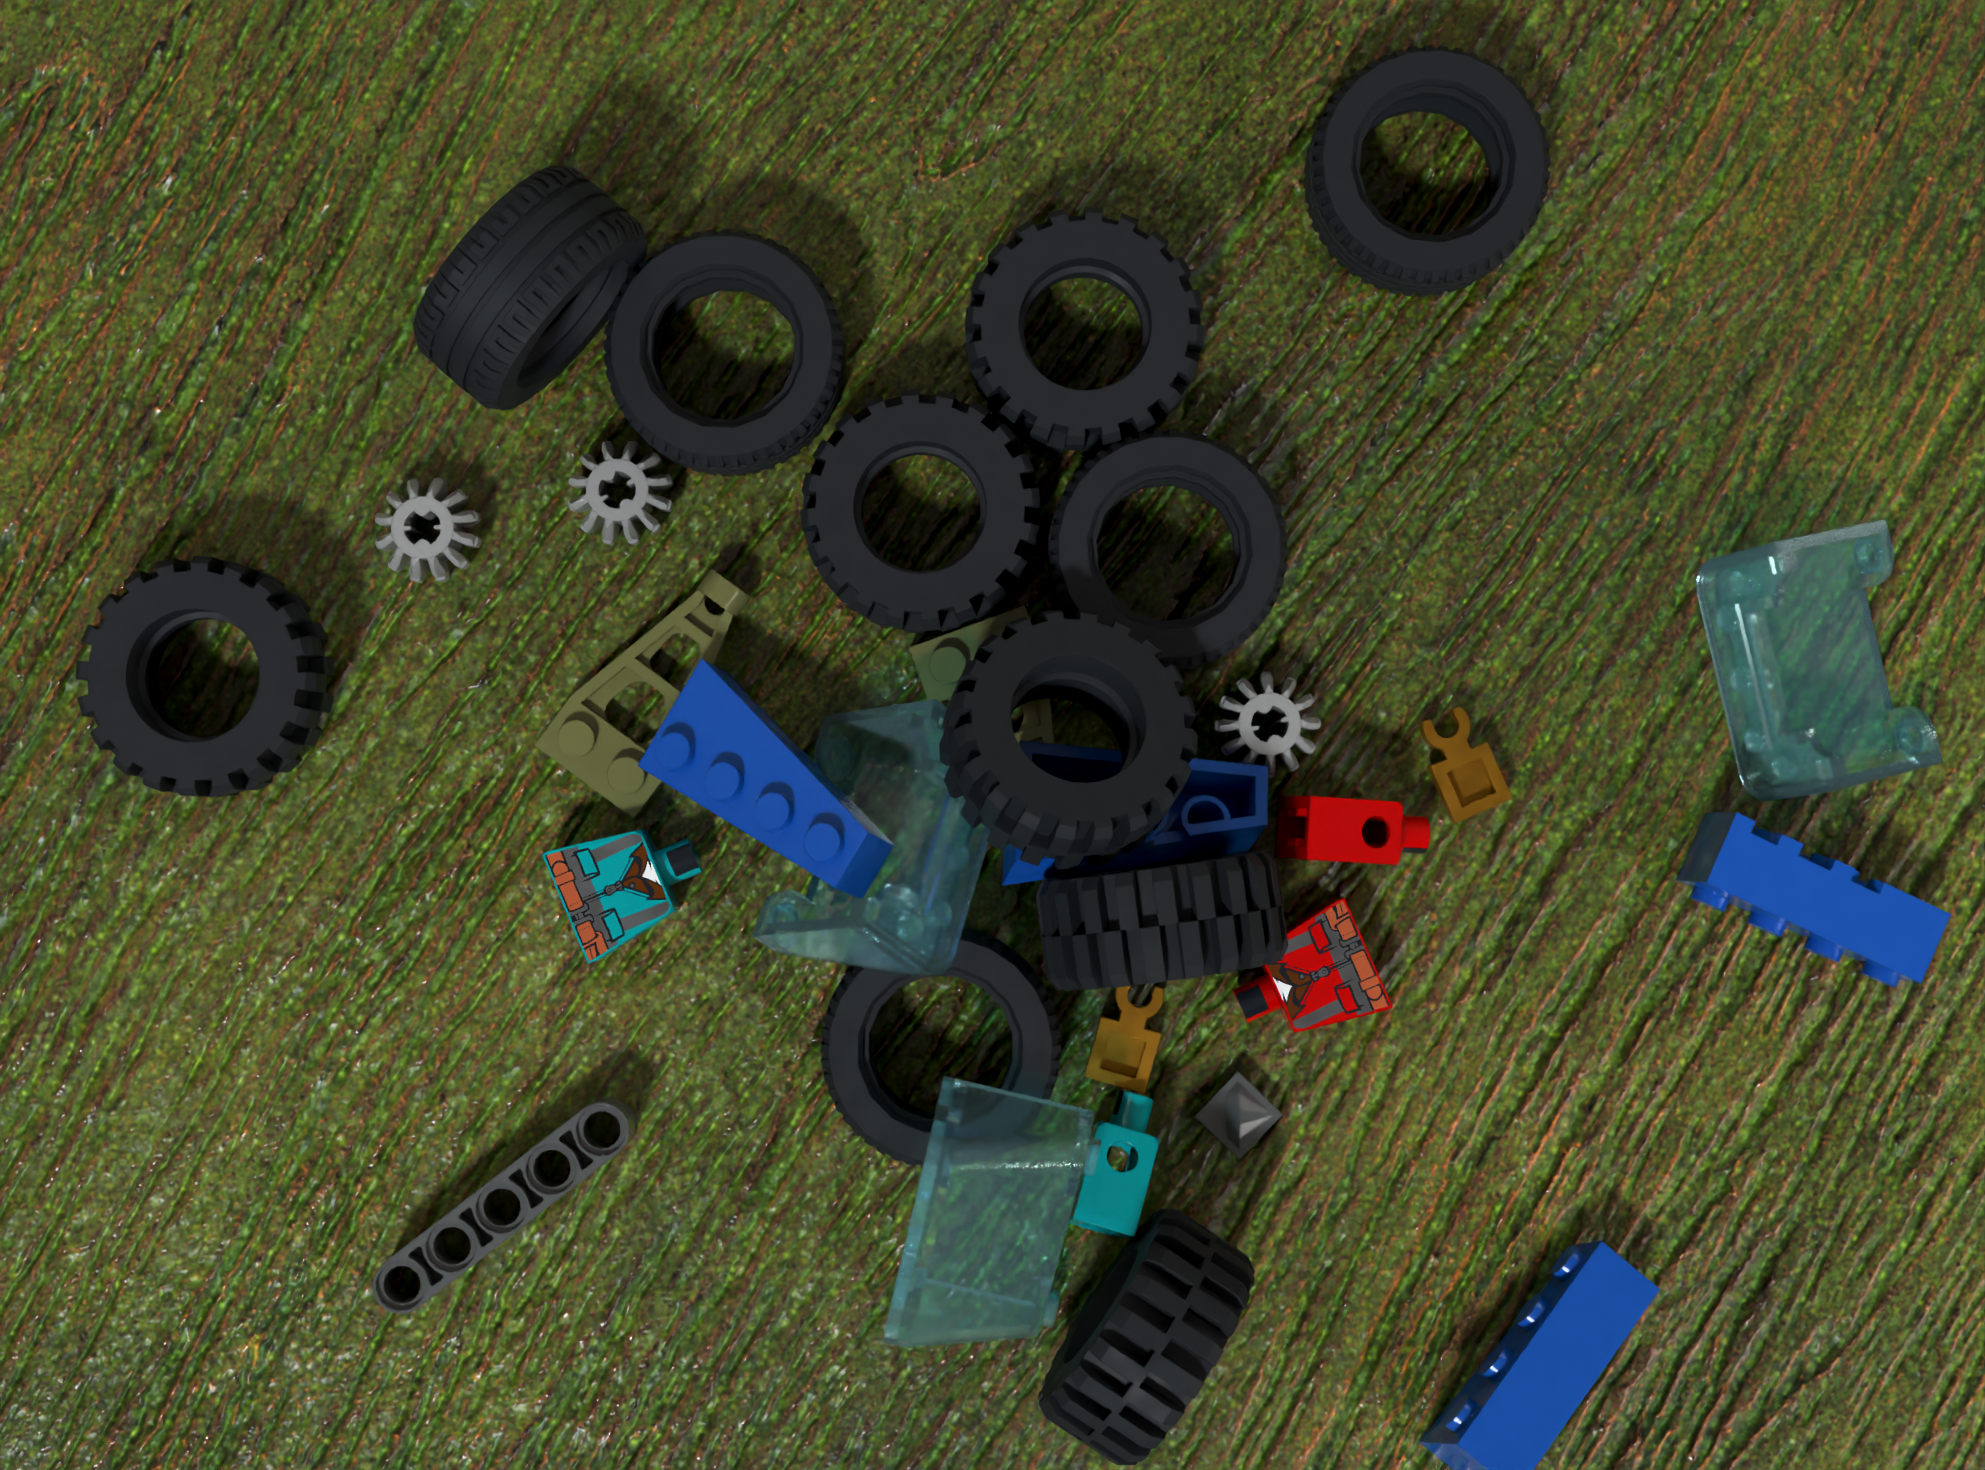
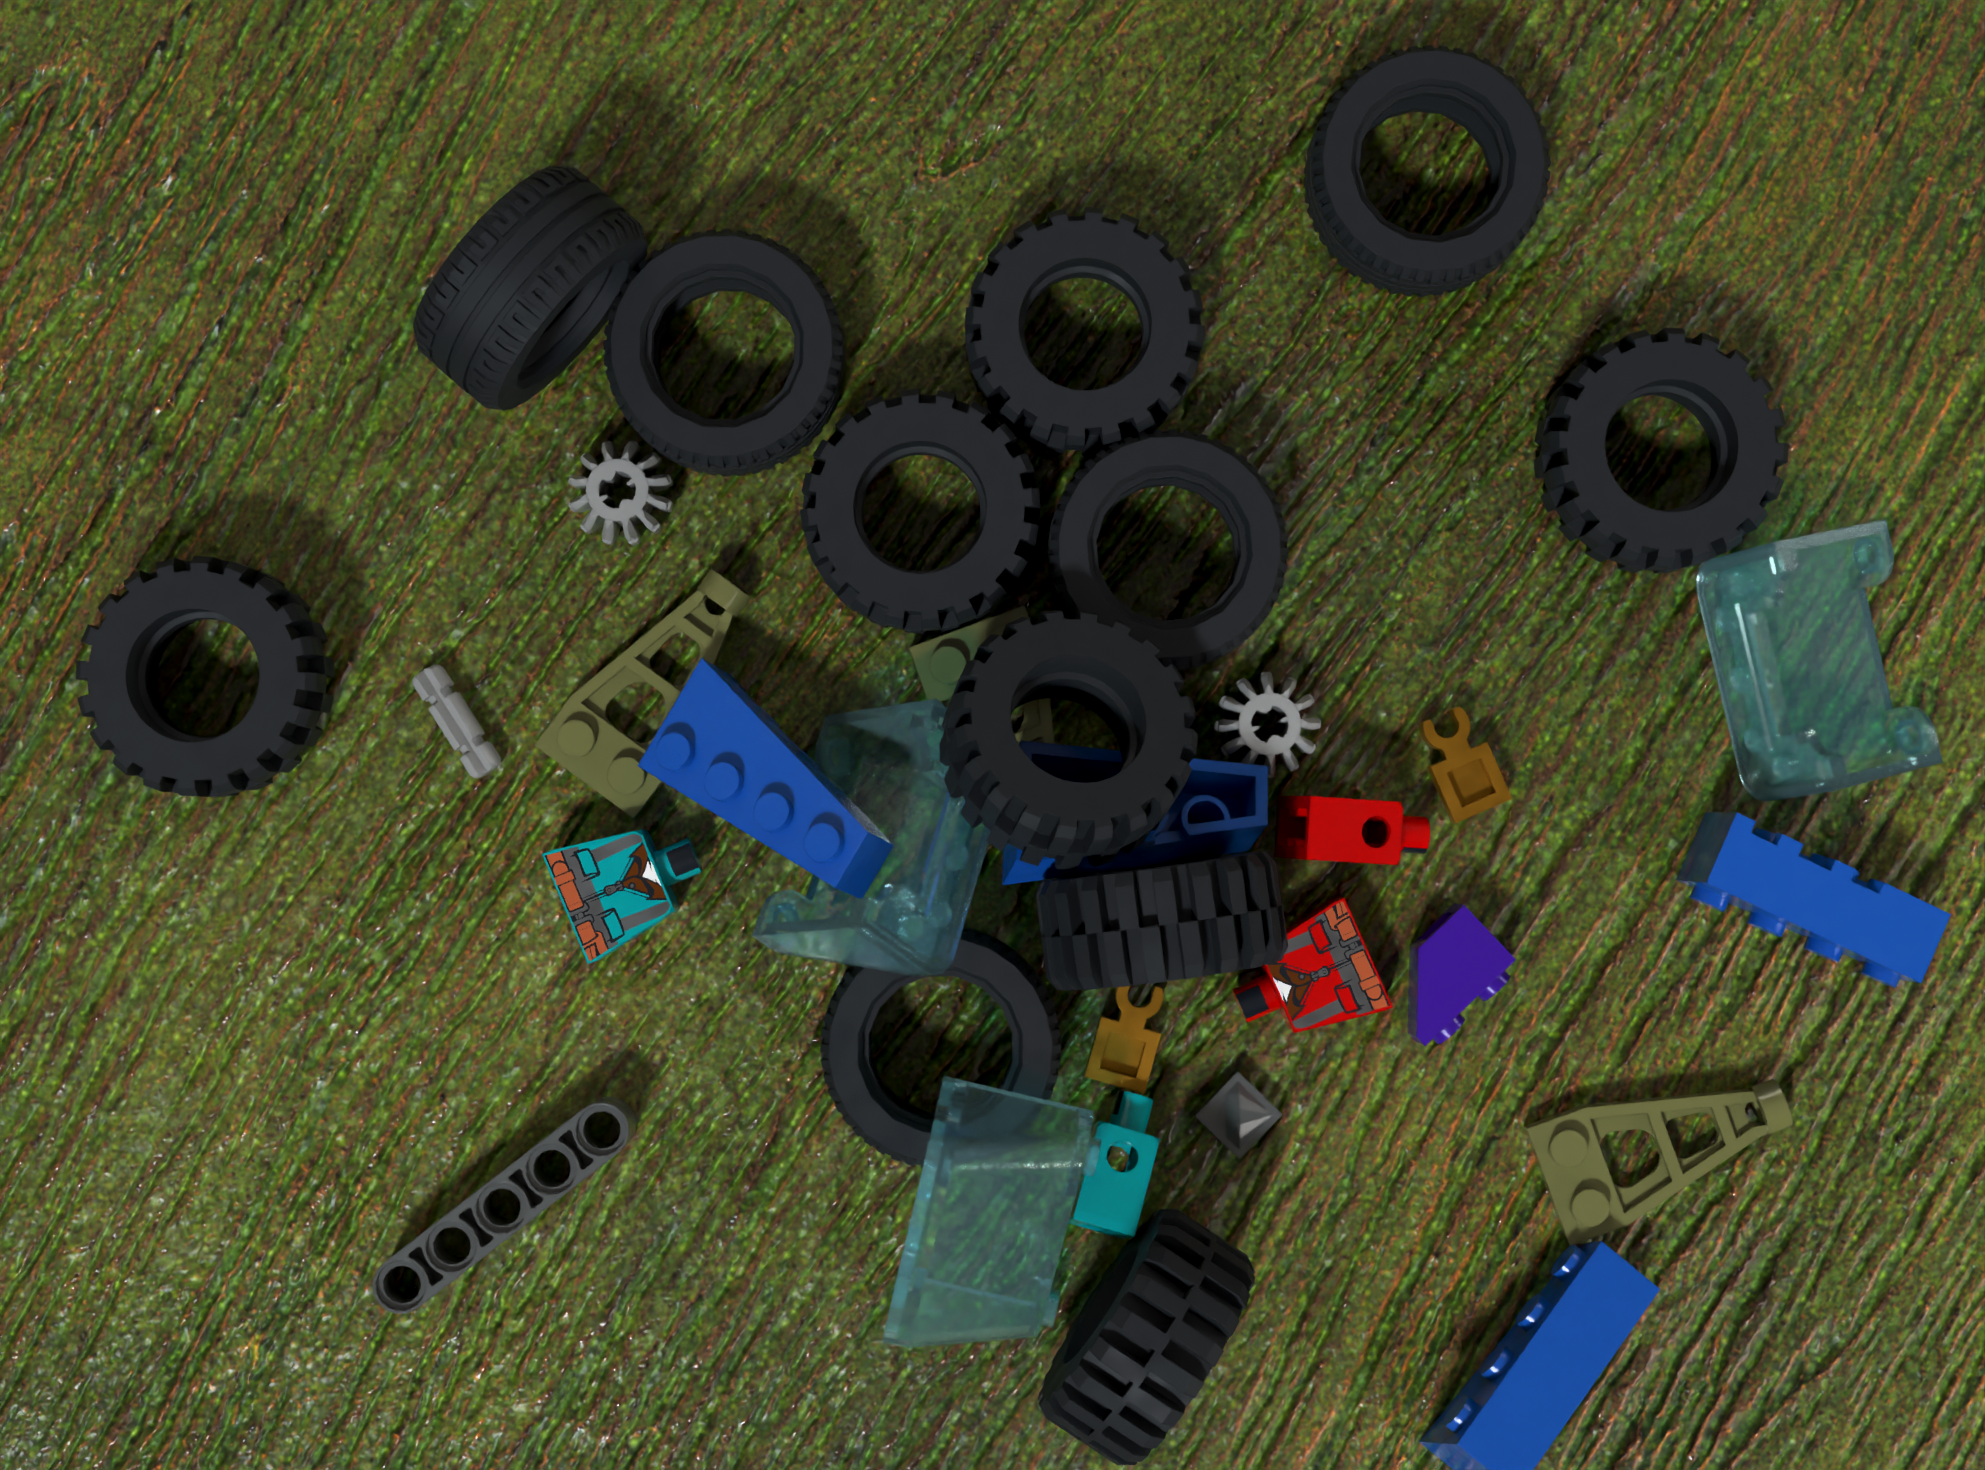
light grey gear [375,478,482,583] -> none
none -> light grey axle [412,664,501,778]
none -> dark purple slope [1407,903,1516,1046]
none -> olive plate [1523,1079,1793,1246]
none -> black tyre [1533,328,1789,574]

